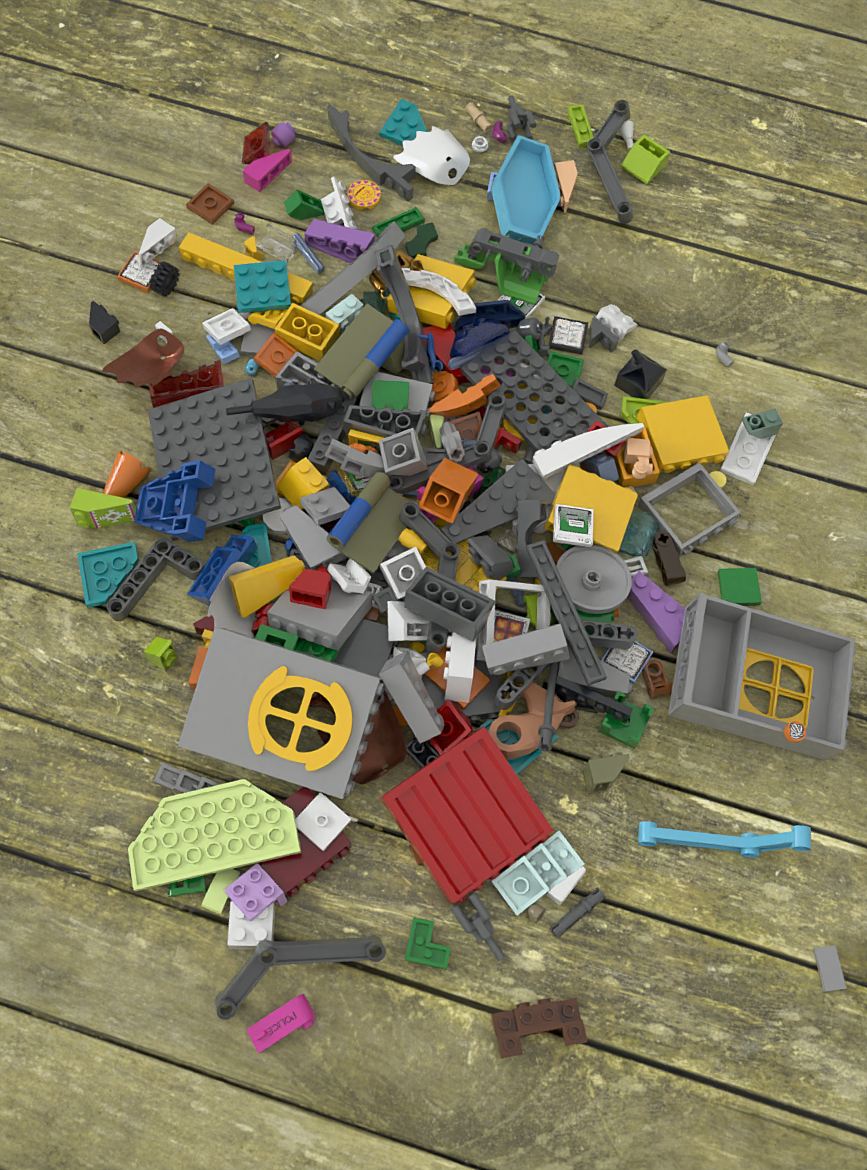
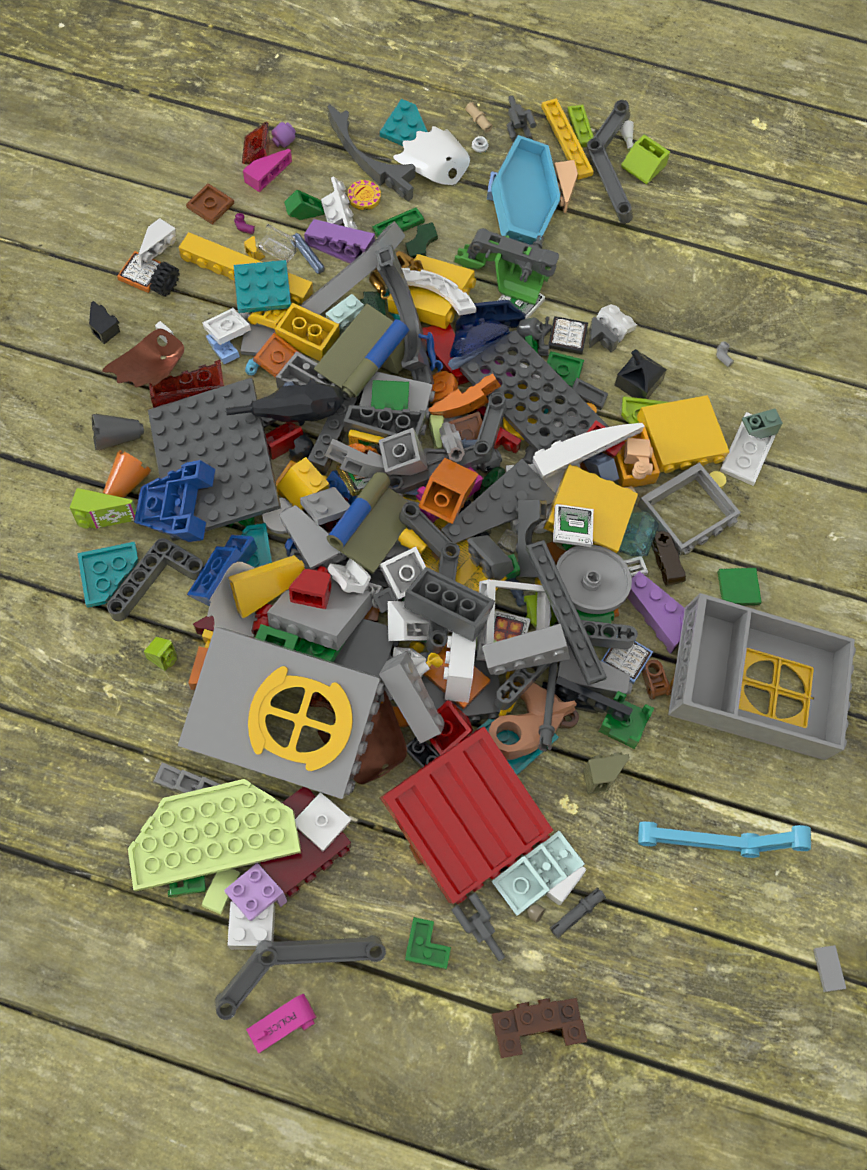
magenta arm [492,121,508,143] -> none
tile [784,721,806,743] -> none
none -> dark grey cone [92,413,144,450]
none -> yellow plate [541,98,594,180]

